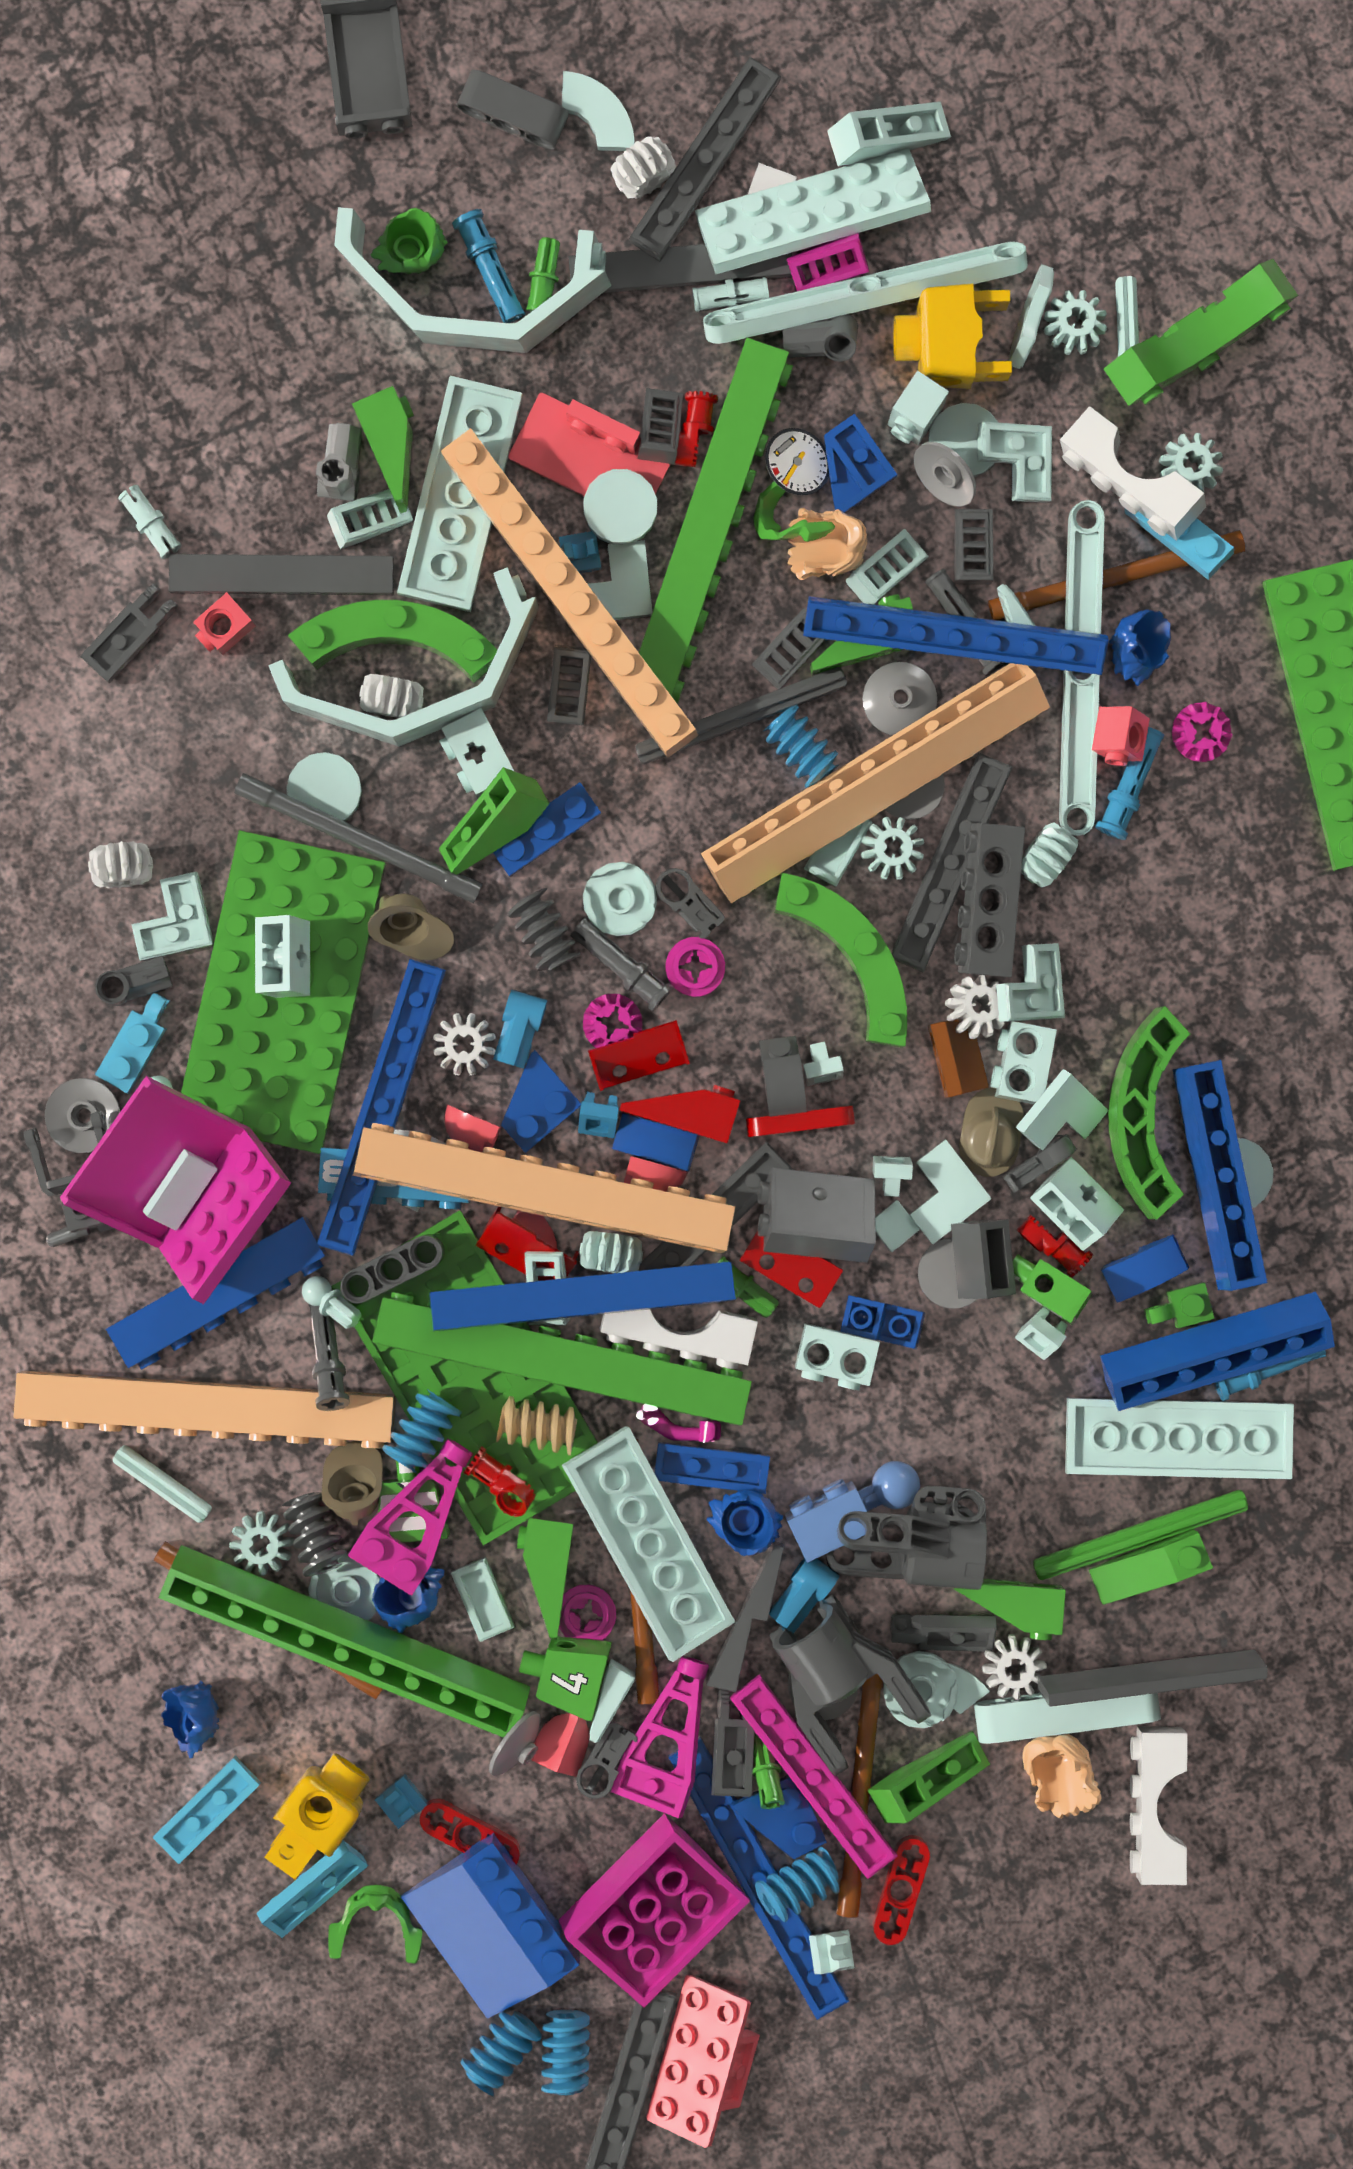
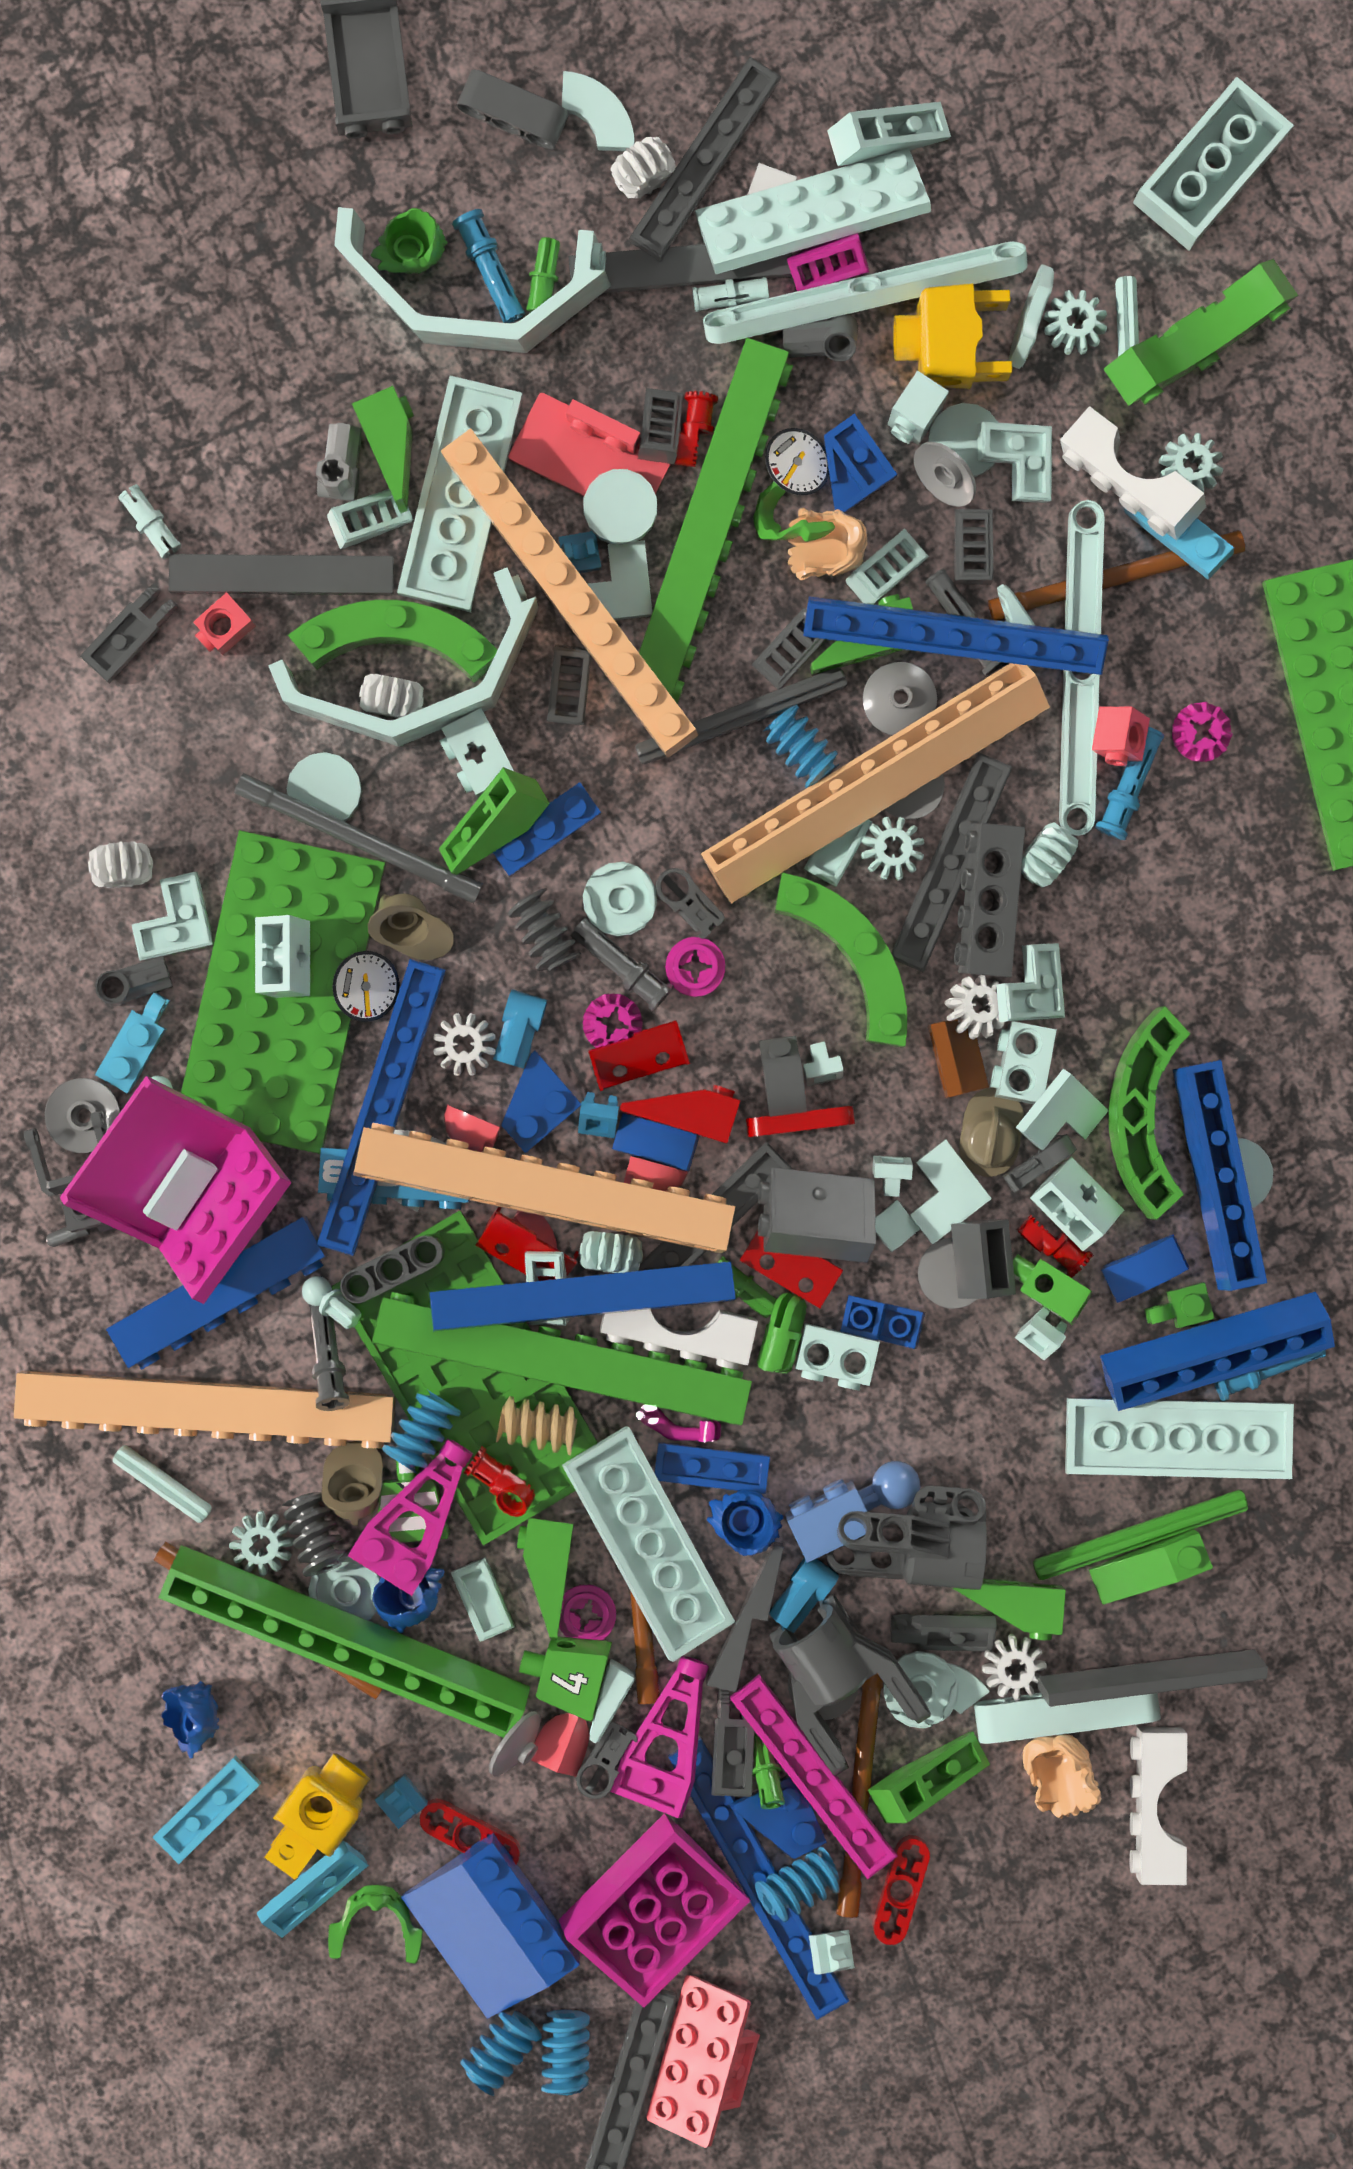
blue hair [1109,610,1171,686] -> none
none -> white sticker [332,951,400,1022]
none -> bright green arm [757,1292,807,1374]
none -> light aqua brick [1133,77,1294,251]

